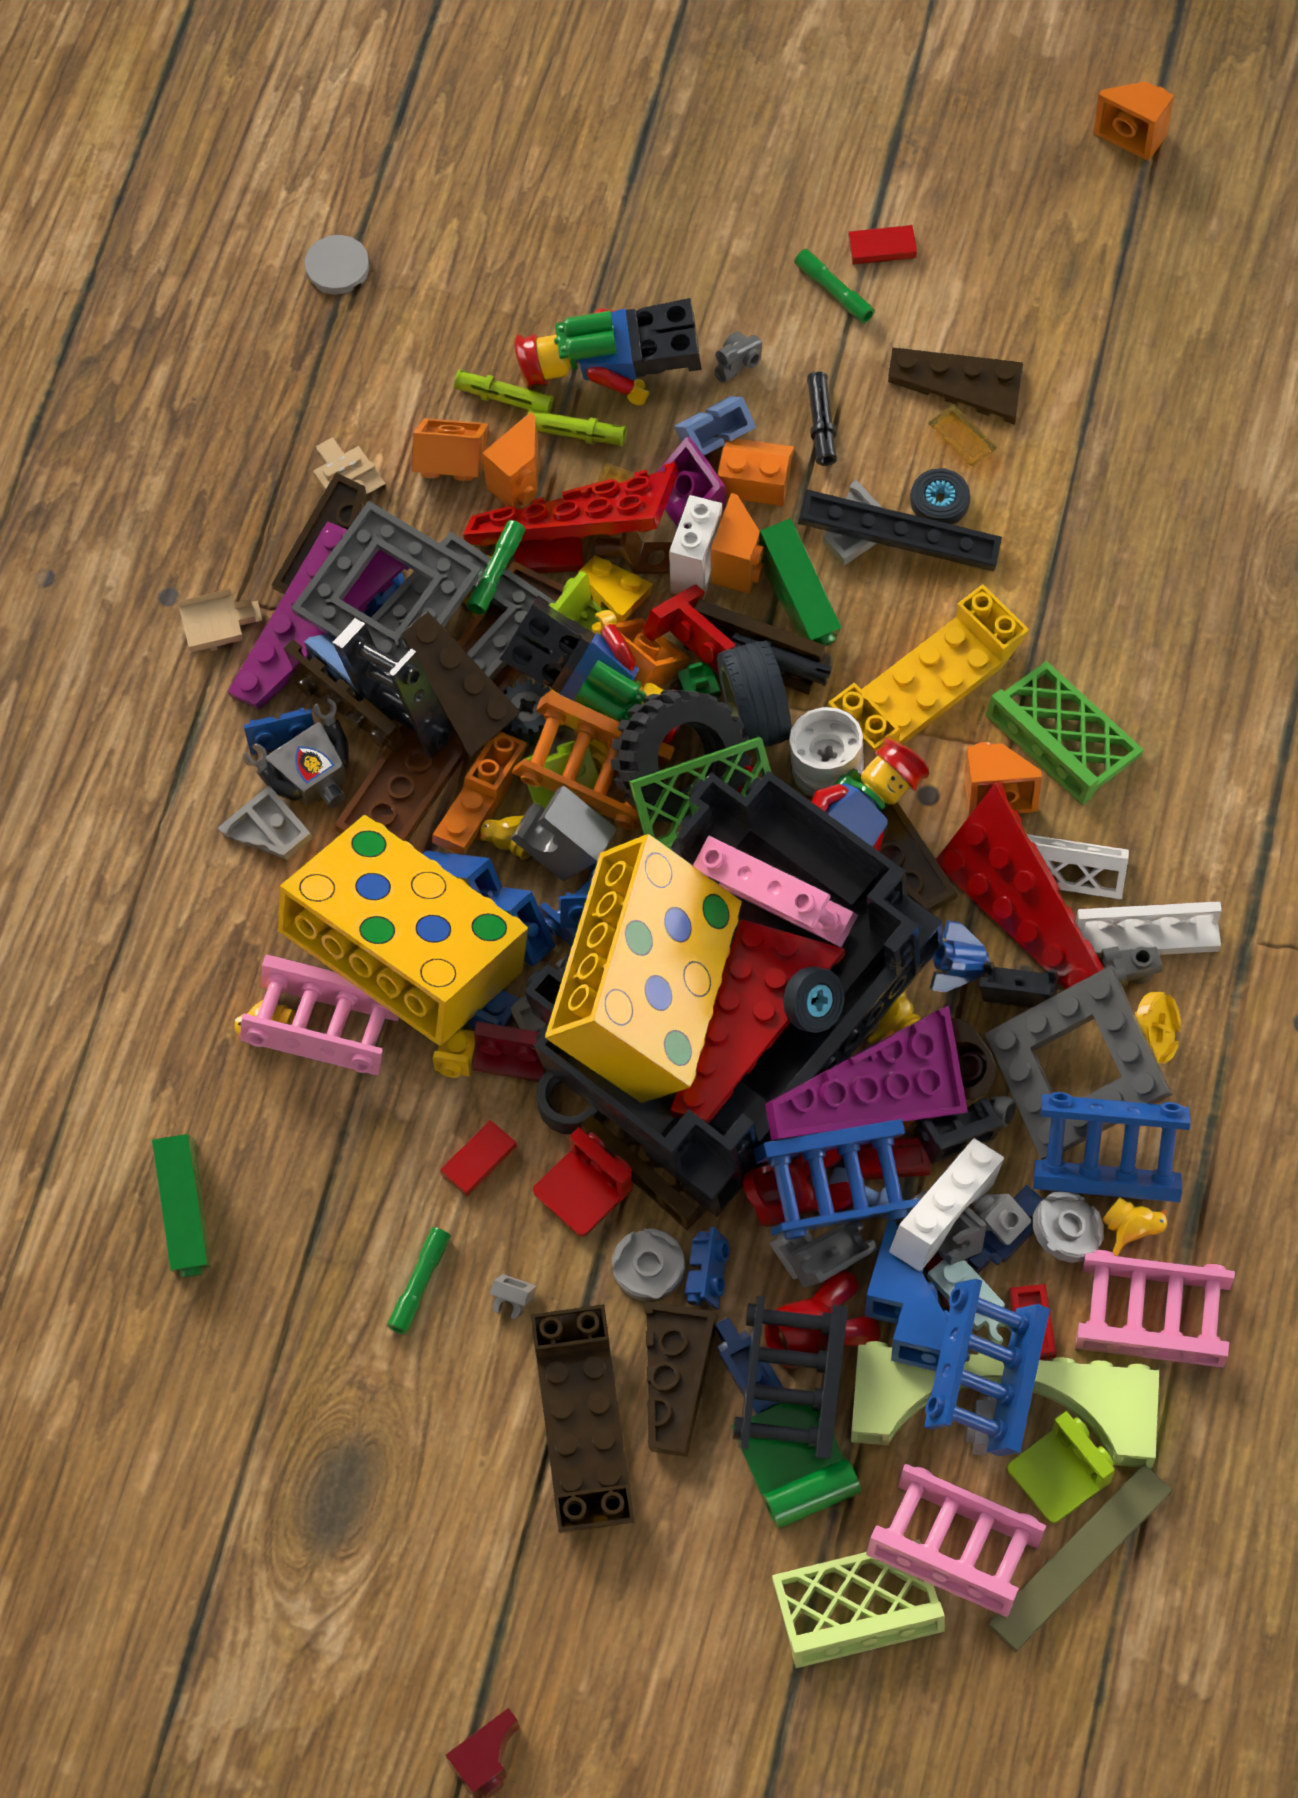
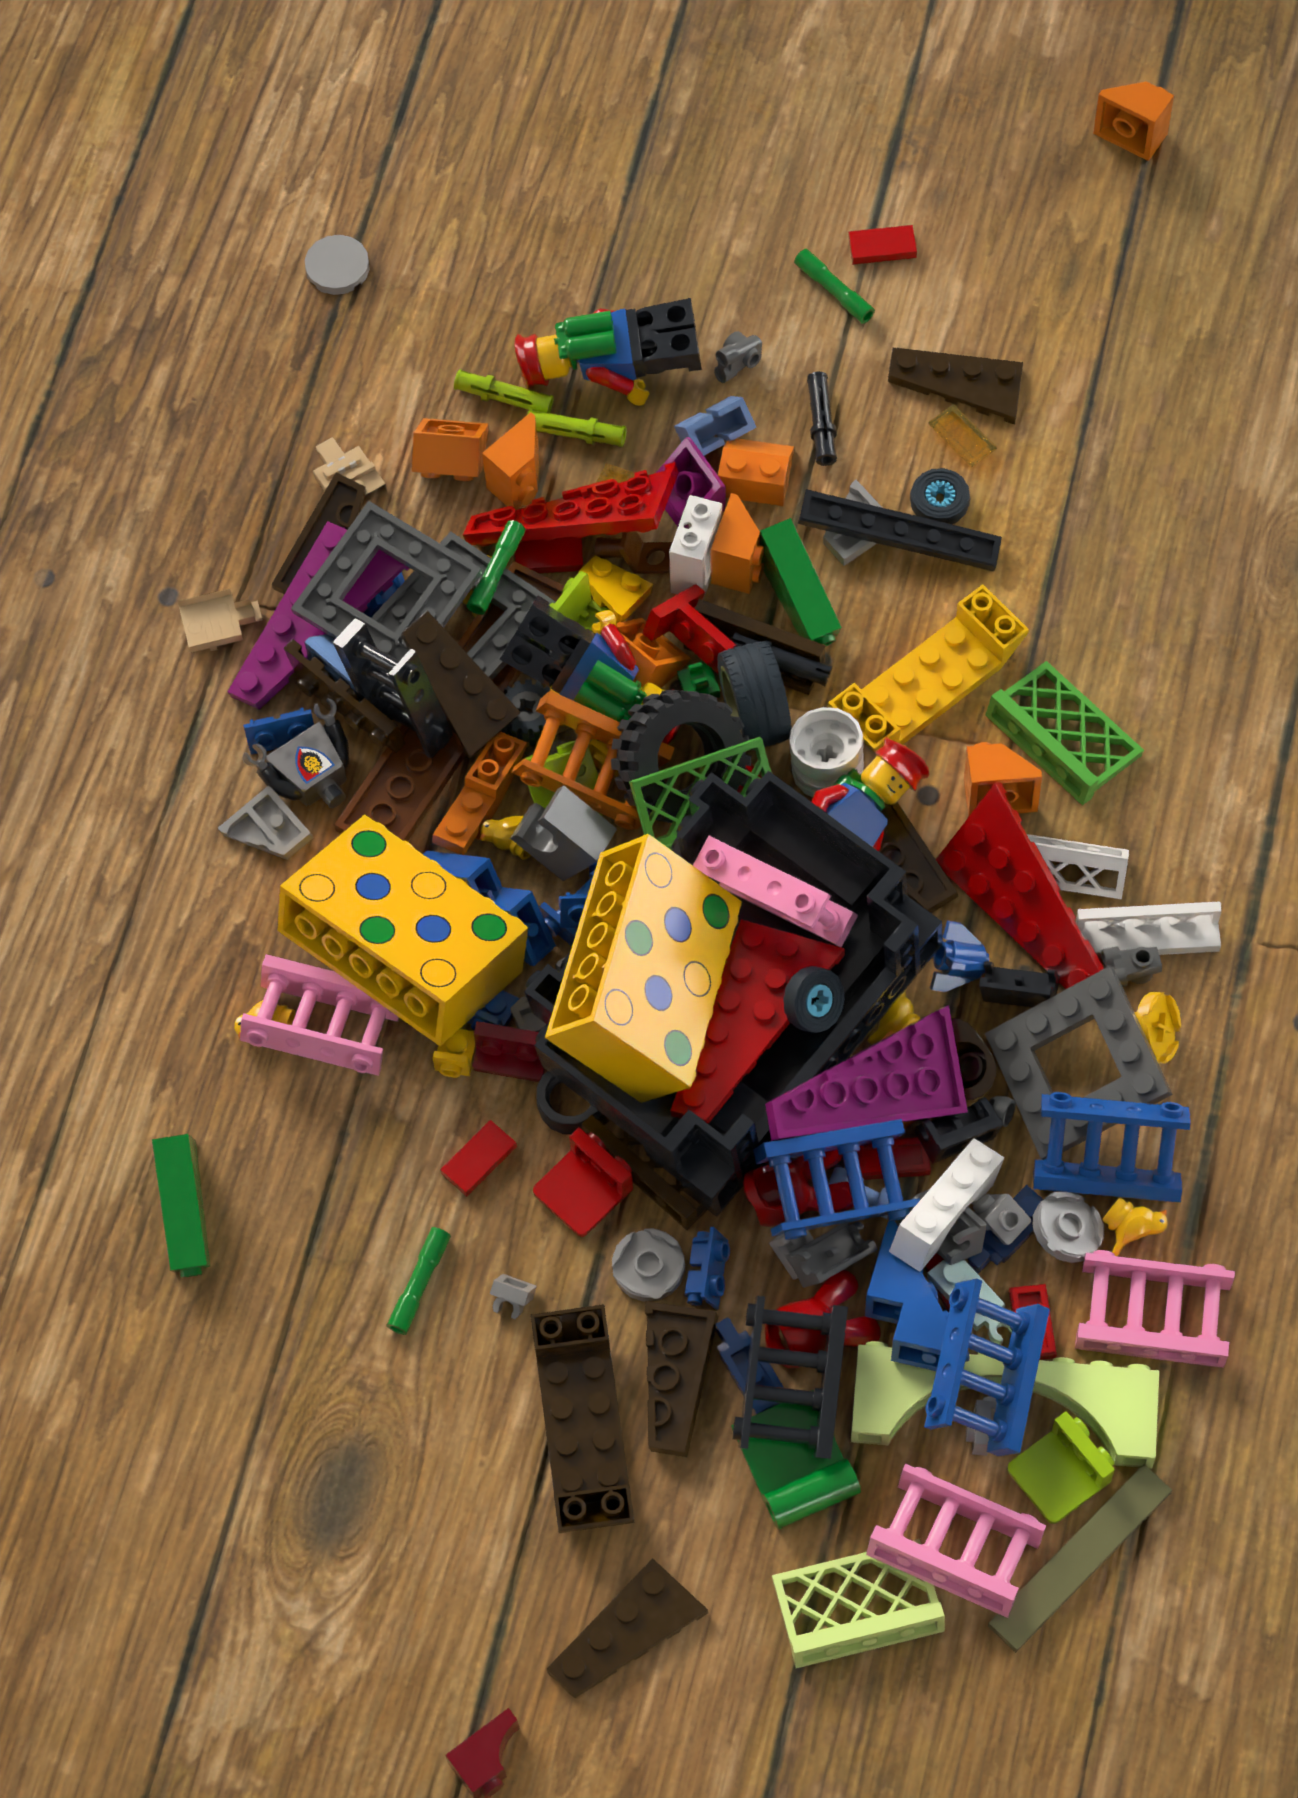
none -> dark brown wing [547,1558,708,1698]

